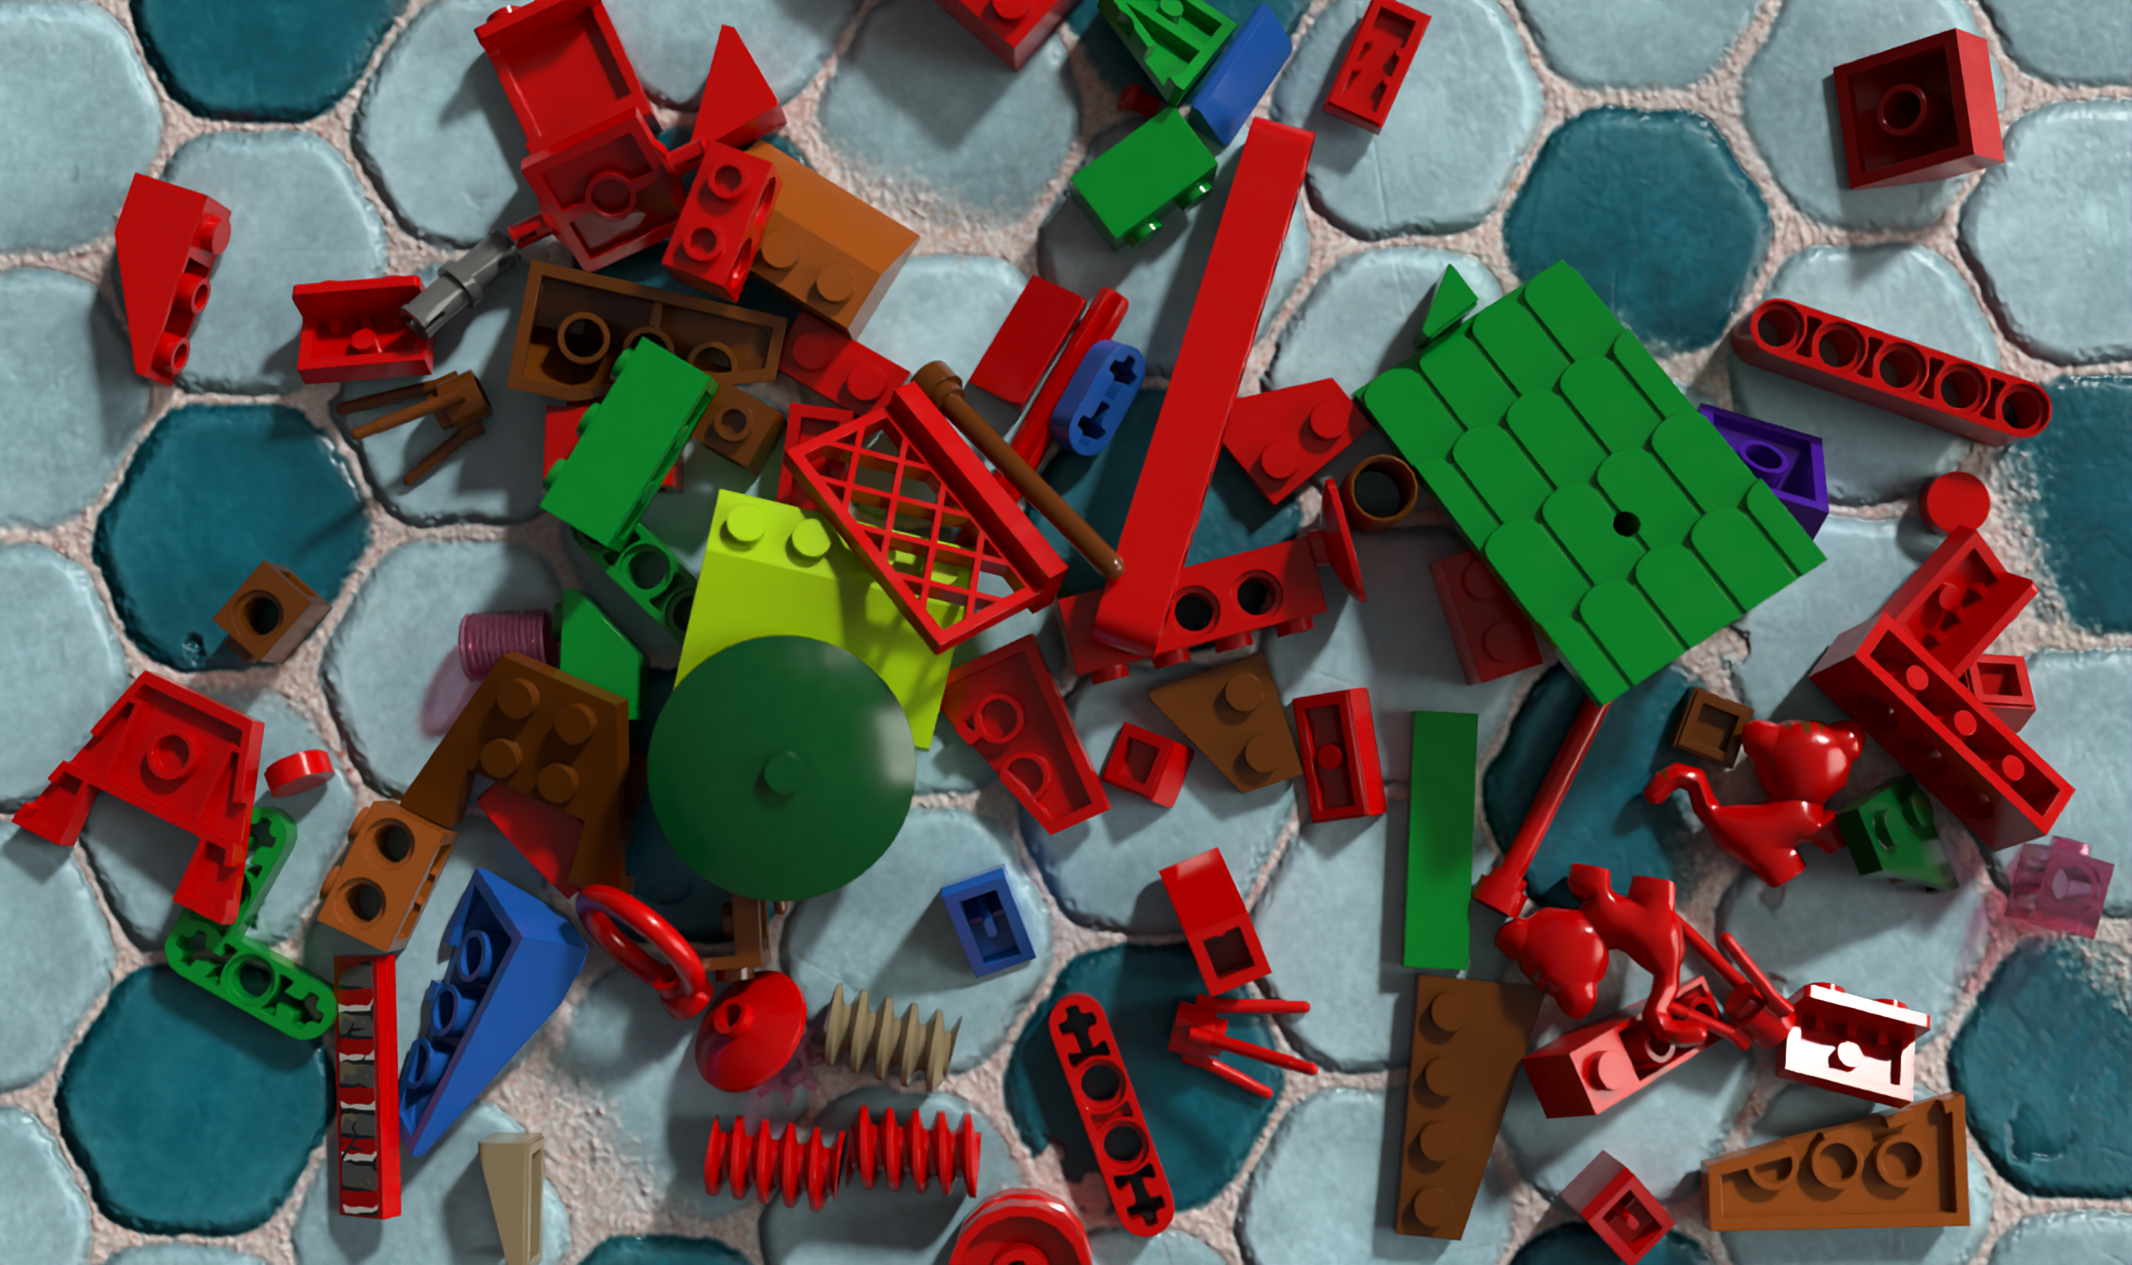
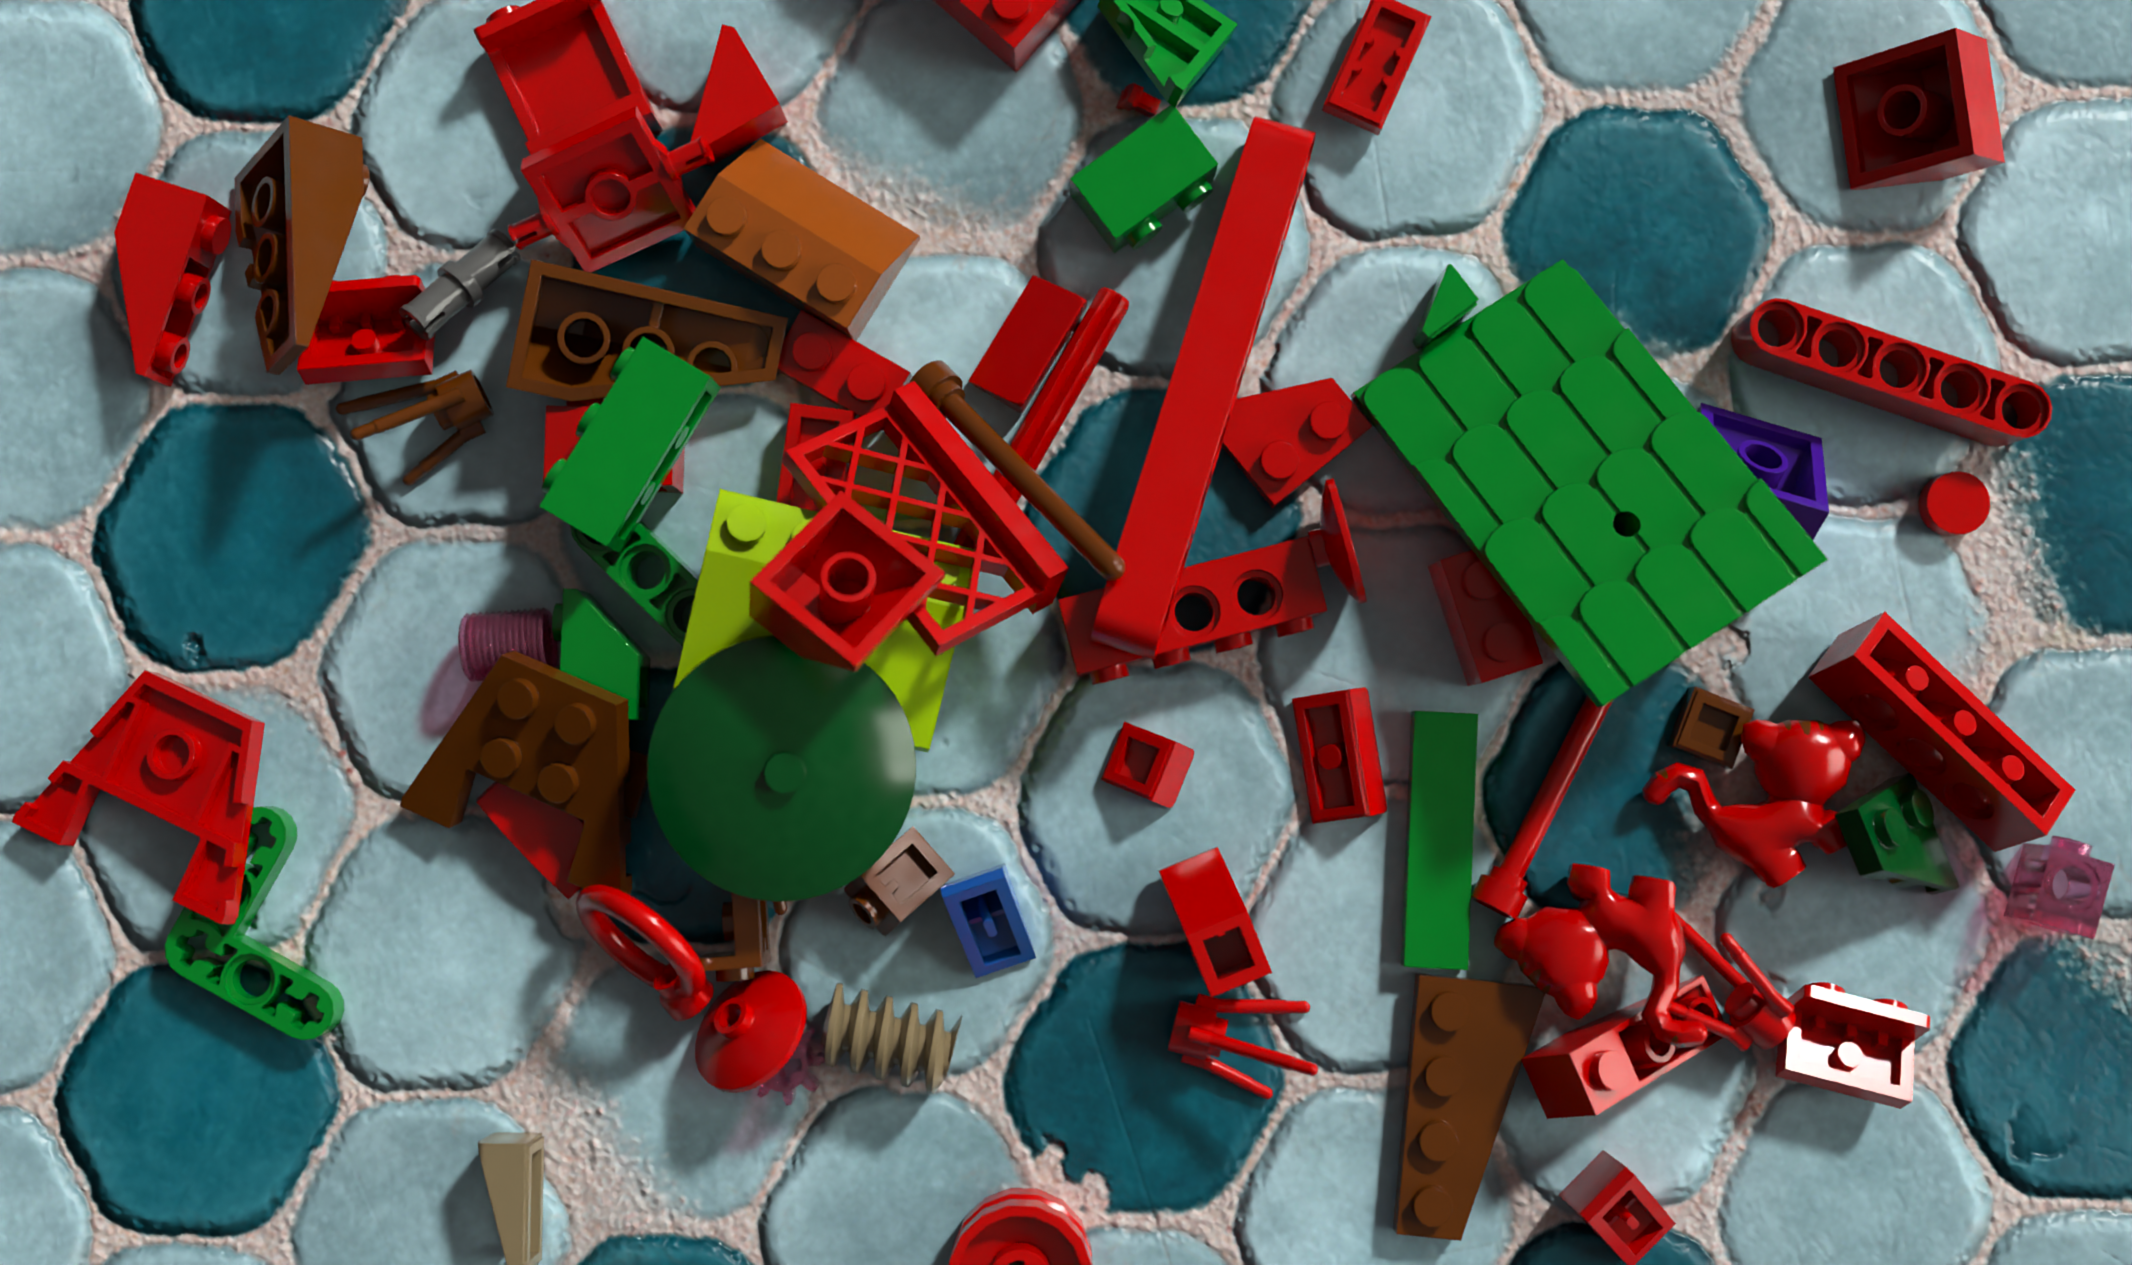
reddish brown brick [212,561,333,664] -> none
red tile [264,749,335,798] -> none
dark orange brick [316,800,461,953] -> none
red tile [334,954,401,1220] -> none
blue wedge [399,867,590,1157] -> none
red brick [662,139,783,303] -> none
reddish brown brick [691,380,788,477] -> none
red piece [704,1114,846,1212] -> none
red piece [846,1104,982,1198] -> none
red wing [939,633,1112,836] -> none
red beam [1049,992,1175,1237] -> none
blue beam [1050,339,1146,456] -> none
reddish brown wing [1147,653,1303,794] -> none
blue slope [1188,3,1293,147] -> none
reddish brown piece [1338,454,1418,533] -> none
dark orange wing [1701,1091,1970,1231] -> none
red bracket [1874,525,2039,679] -> none
red slope [1958,654,2036,733] -> none
none -> reddish brown wedge [234,115,369,375]
none -> red slope [749,491,945,672]
none -> reddish brown bracket [844,826,955,936]

